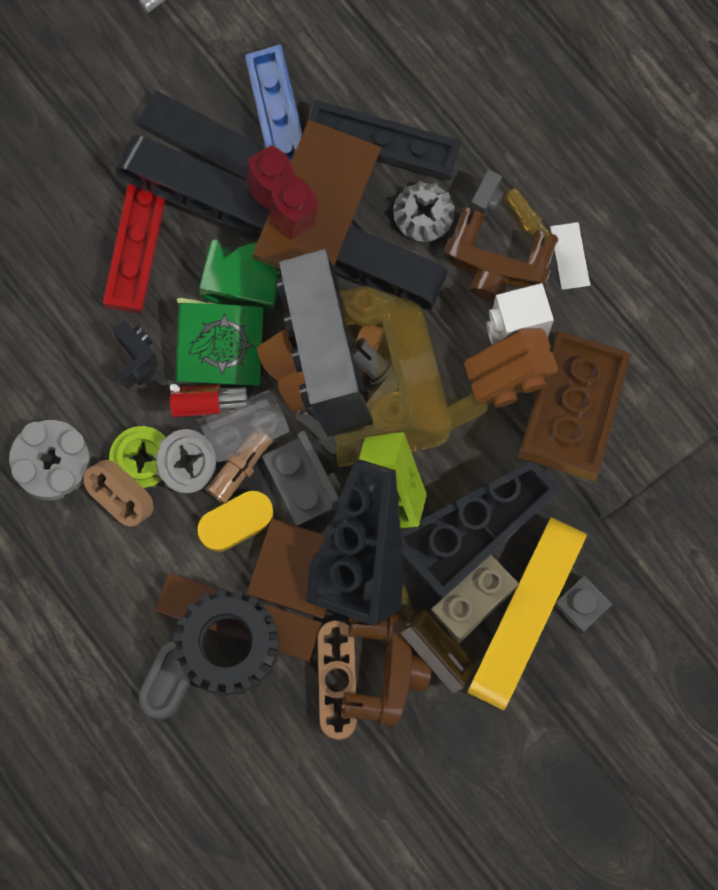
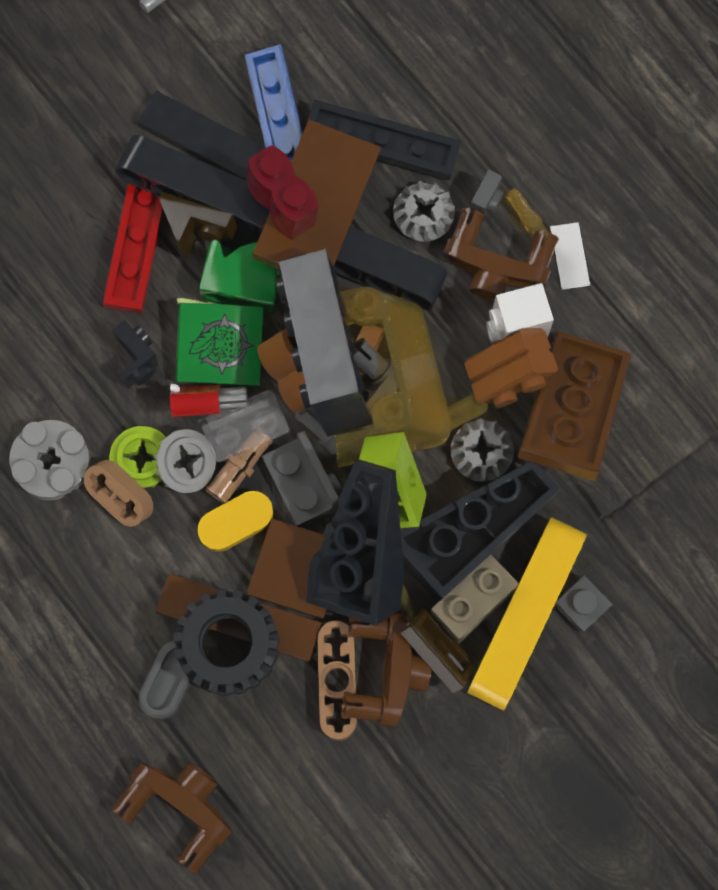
none -> reddish brown connector [110,762,232,874]
none -> dark brown slope [159,192,239,259]
none -> light grey gear [451,418,514,482]

